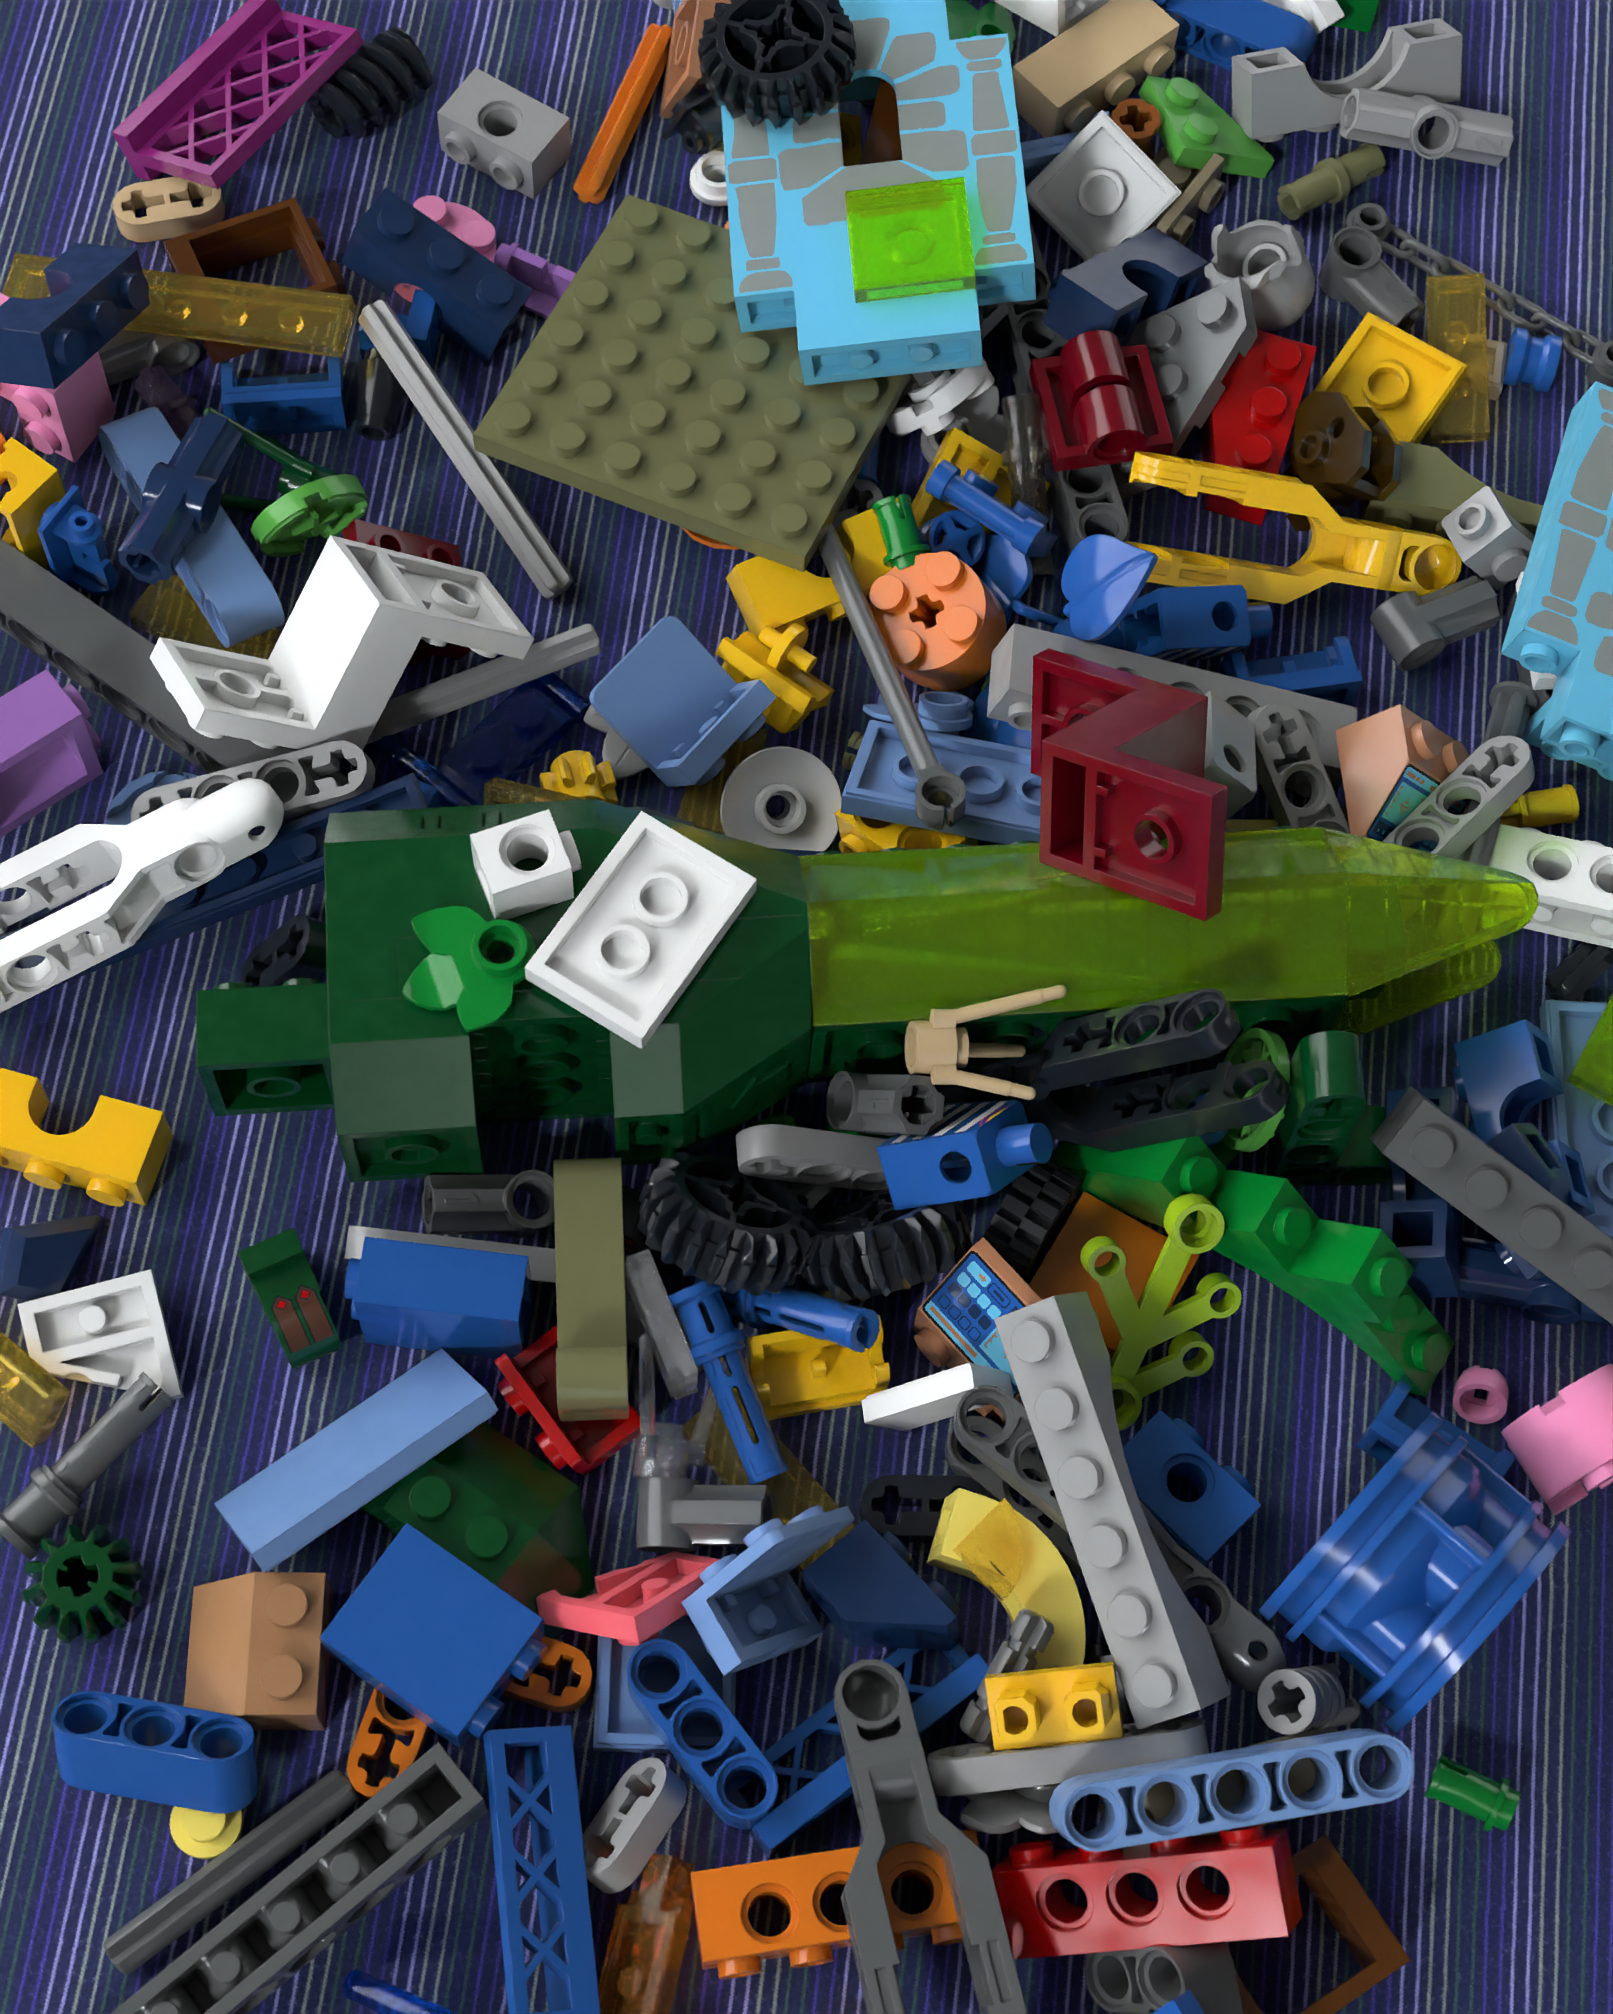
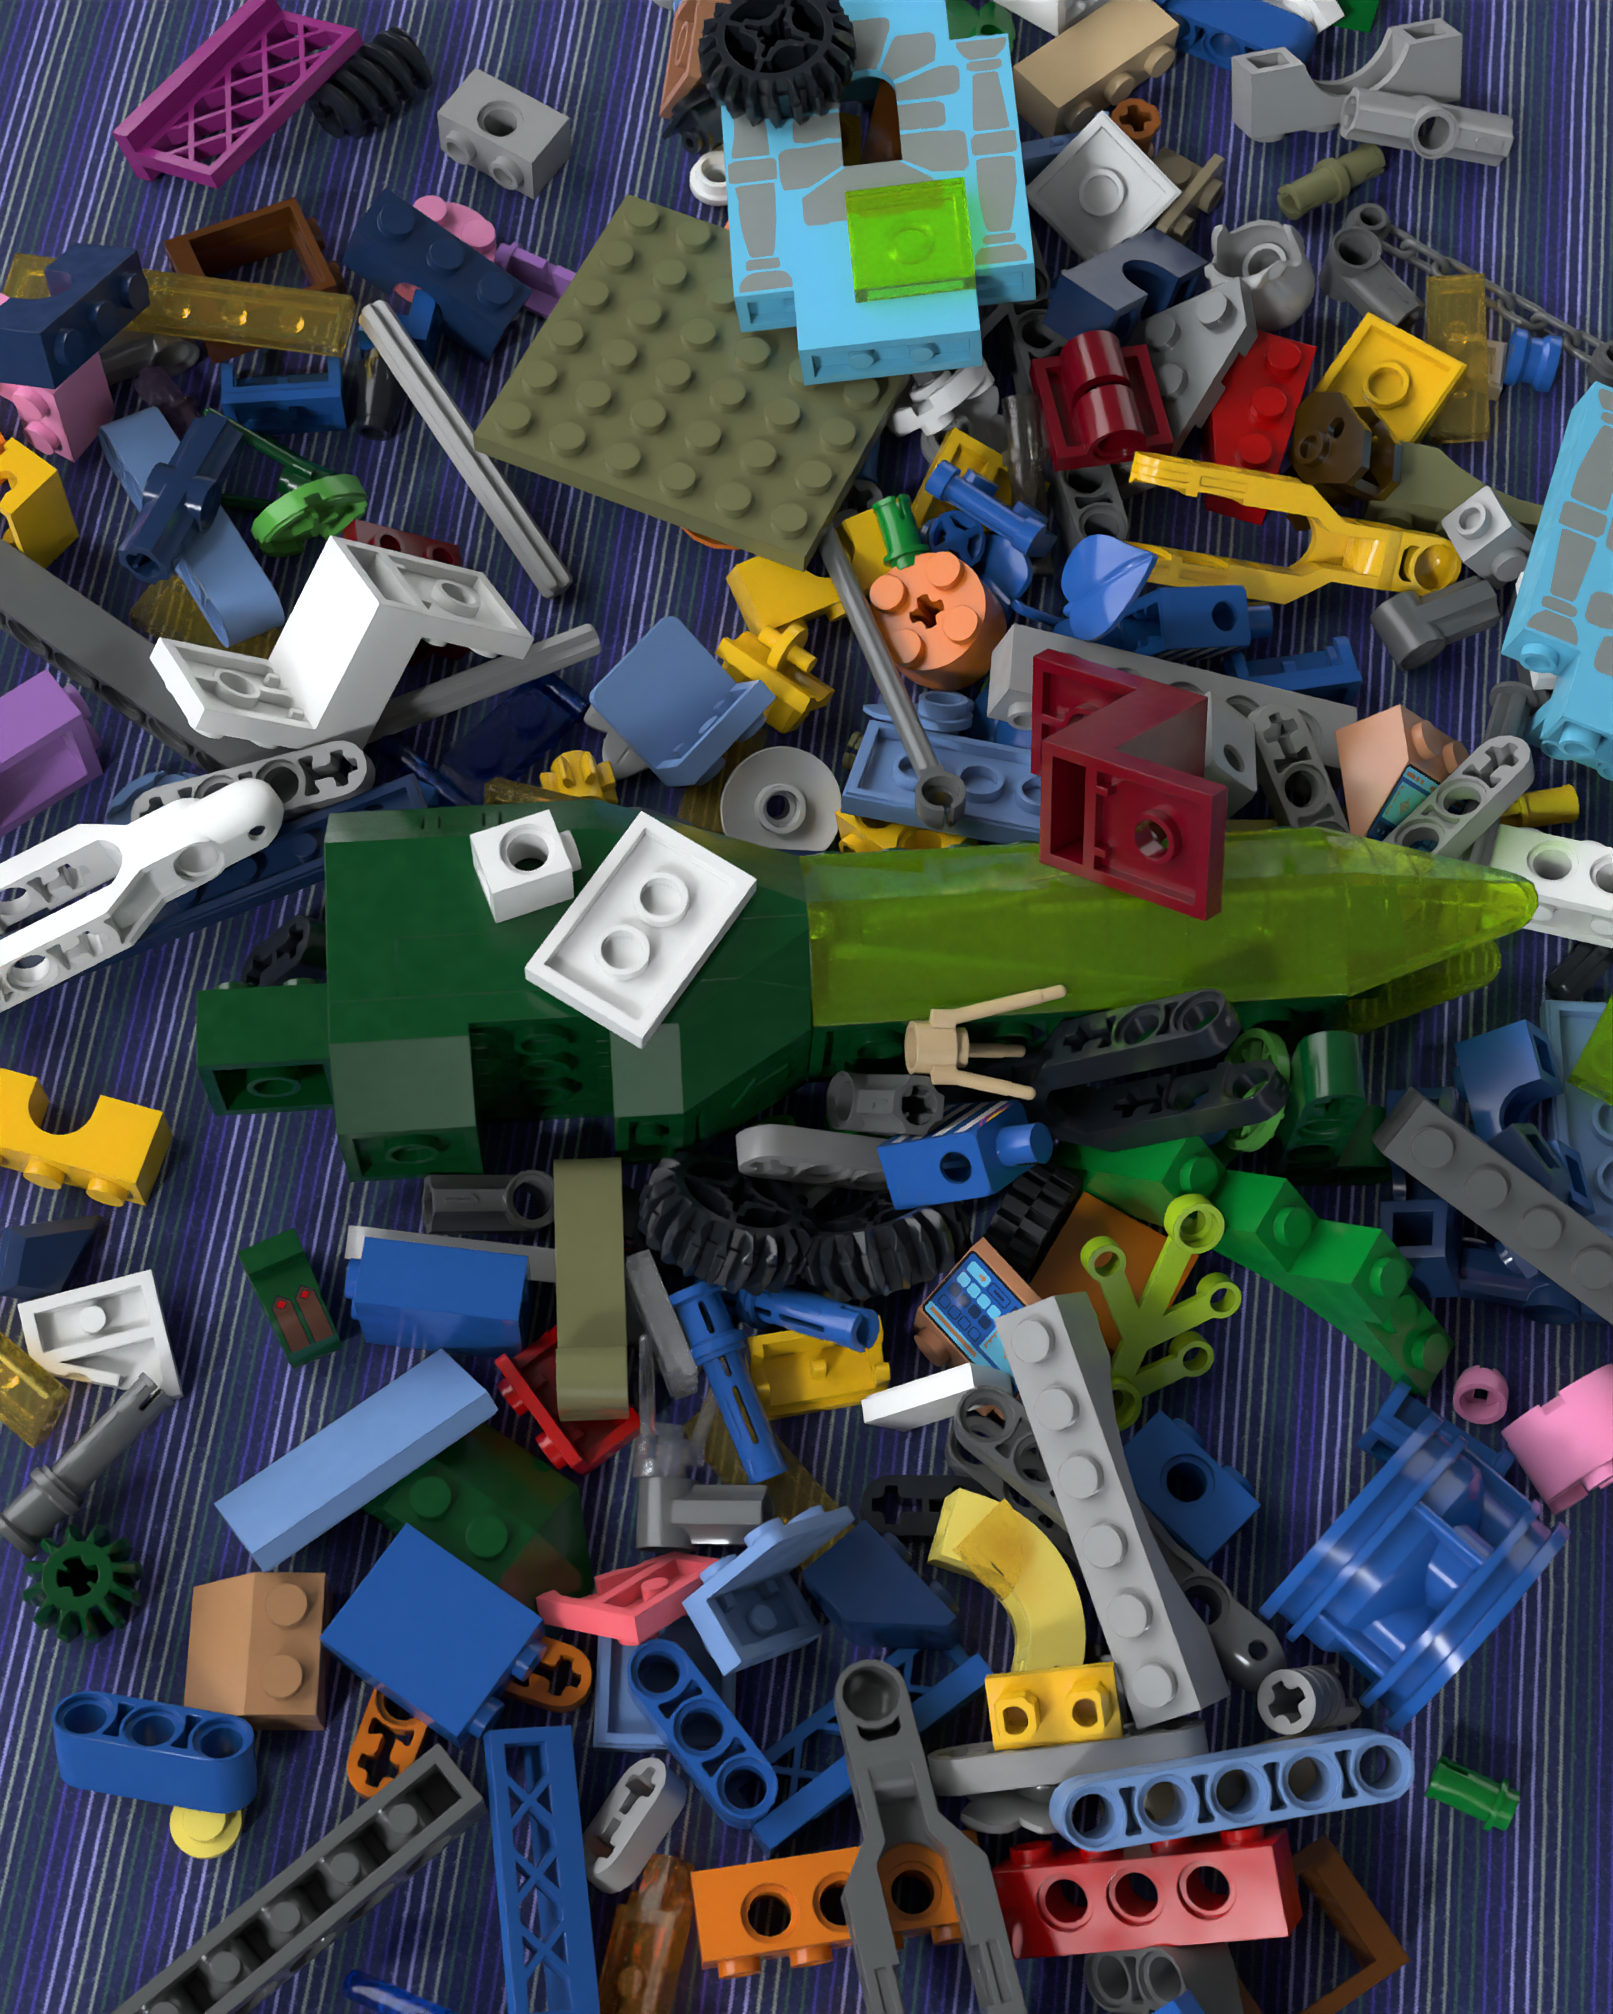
blue hinge [37,485,118,596] -> none
dark grey axle [103,1769,359,1974] -> none
tan beam [113,176,225,242] -> none
green plate [403,906,536,1032] -> none
orange axle [573,23,673,205] -> none
dark grey axle [960,1608,1054,1746] -> none
bright green wing [1138,76,1274,179] -> none

